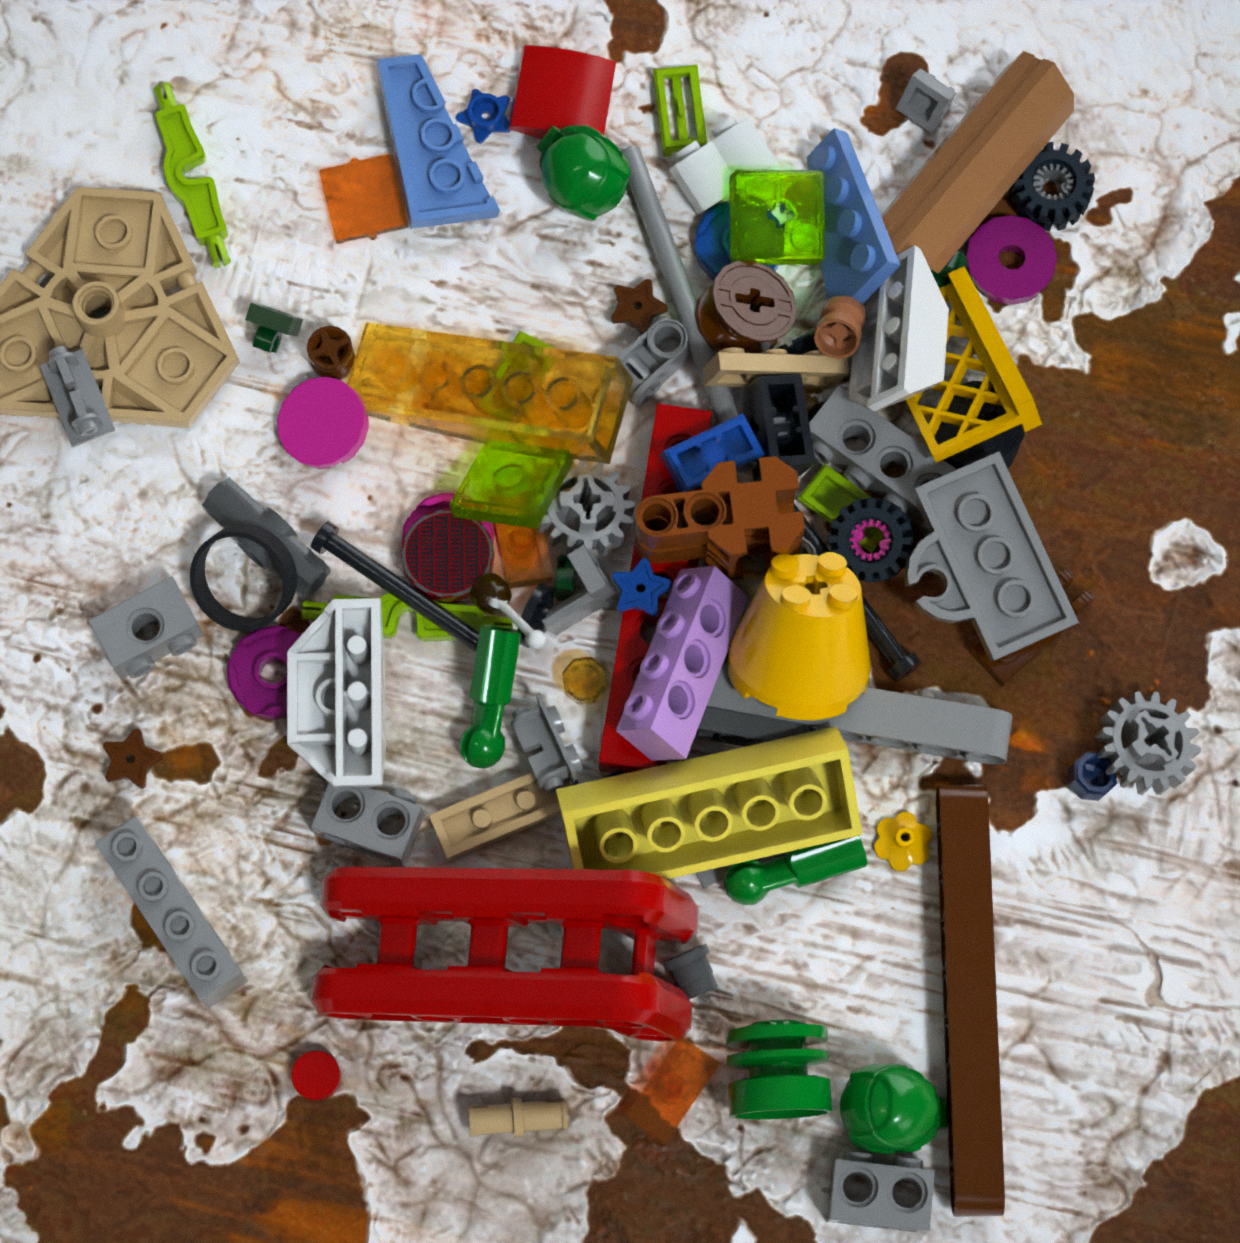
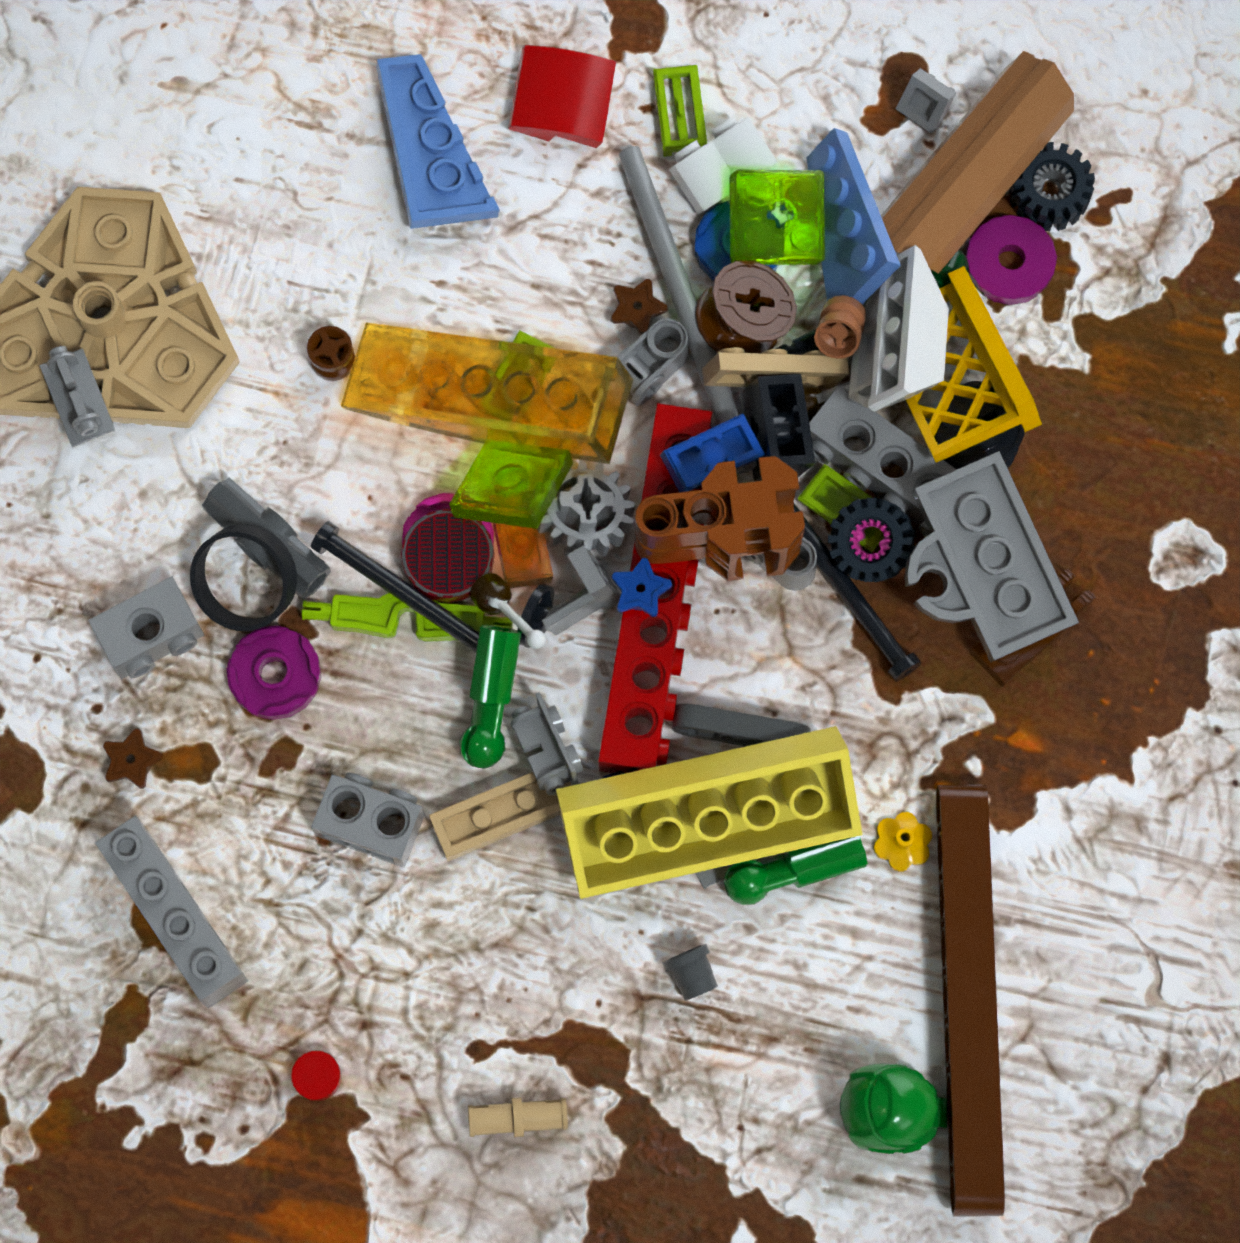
lime piece [153,82,231,268] -> none
dark green tile [245,303,304,353] -> none
dark pink tile [277,376,369,470] -> none
white wedge [287,598,386,788] -> none
red beam [310,867,699,1042] -> none
clear orange piece [319,154,409,244] -> none
blue plate [456,89,511,144] -> none
green helmet [536,124,630,221] -> none
dark green tile [554,554,576,601] -> none
clear yellow tile [562,657,608,705] -> none
lavender brick [616,566,748,761] -> none
clear orange plate [625,1038,720,1145] -> none
light grey beam [707,663,1013,765] -> none
green wheel [725,1020,832,1120] -> none
yellow cone [727,552,871,720] -> none
light grey brick [827,1152,935,1233] -> none
dark blue tile [1068,752,1117,801] -> none
light grey gear [1095,691,1201,795] -> none

